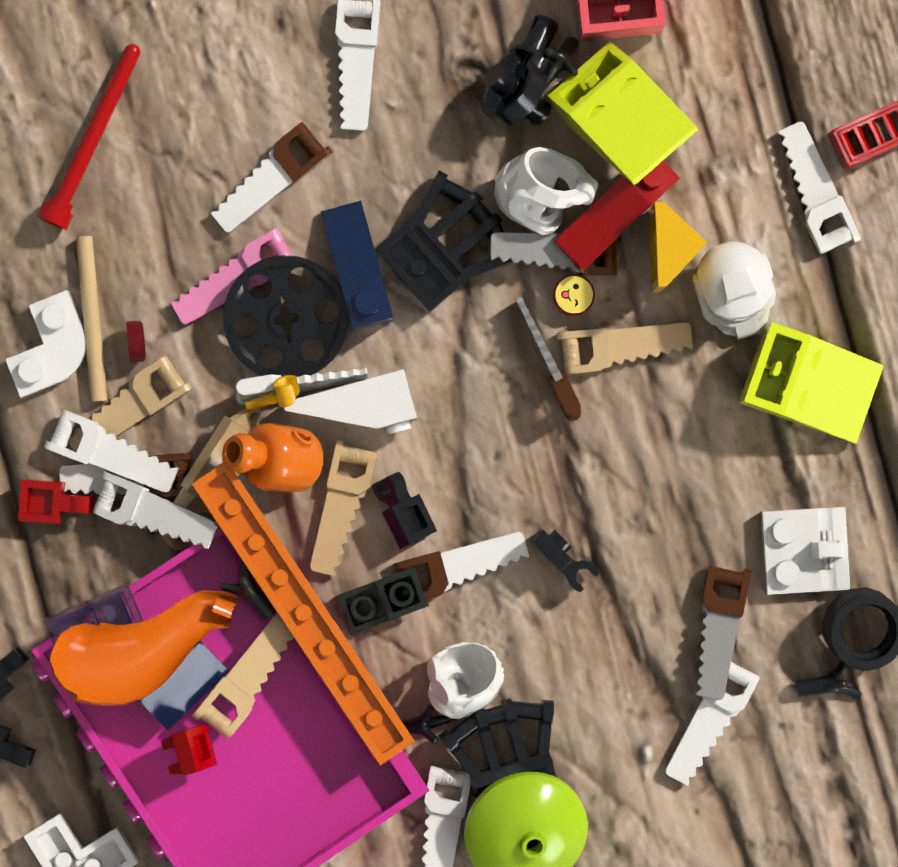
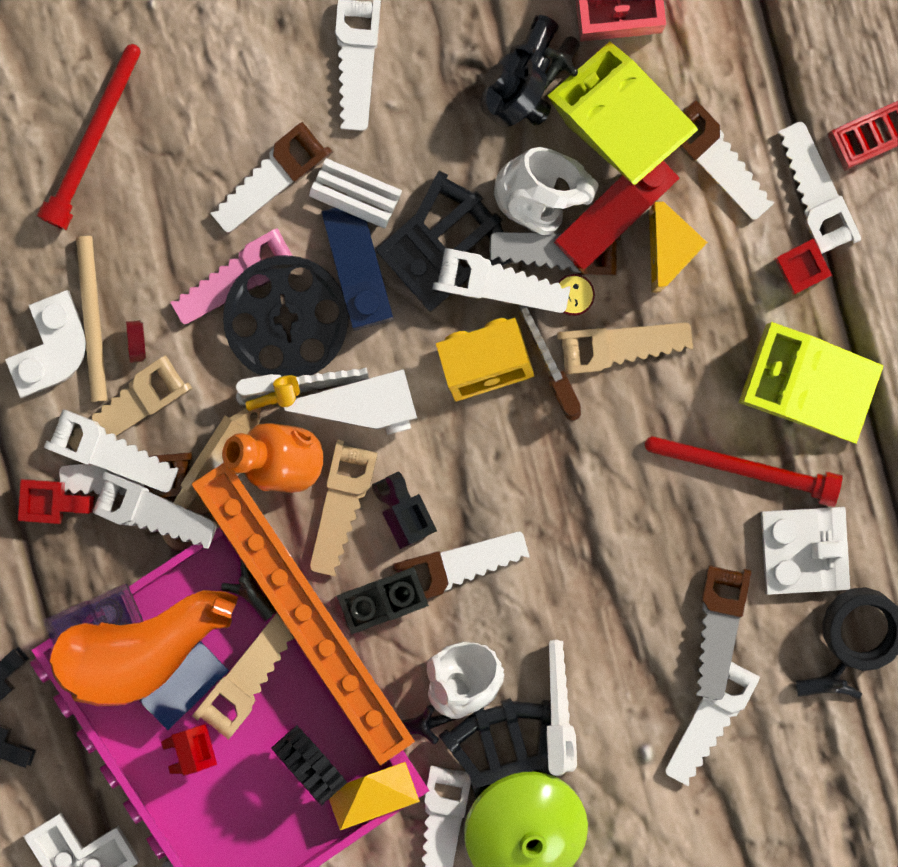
black plate [530,529,599,592] -> none
white helmet [692,241,776,340] -> none
none -> black tyre [271,725,347,806]
none -> white tile [309,158,402,229]
none -> yellow slope [329,762,420,830]
none -> white piece [432,248,570,313]
none -> yellow brick [436,318,535,402]
none -> white piece [547,640,577,776]
none -> red piece [644,436,843,507]
none -> white piece [679,100,774,220]
none -> red plate [774,238,832,295]

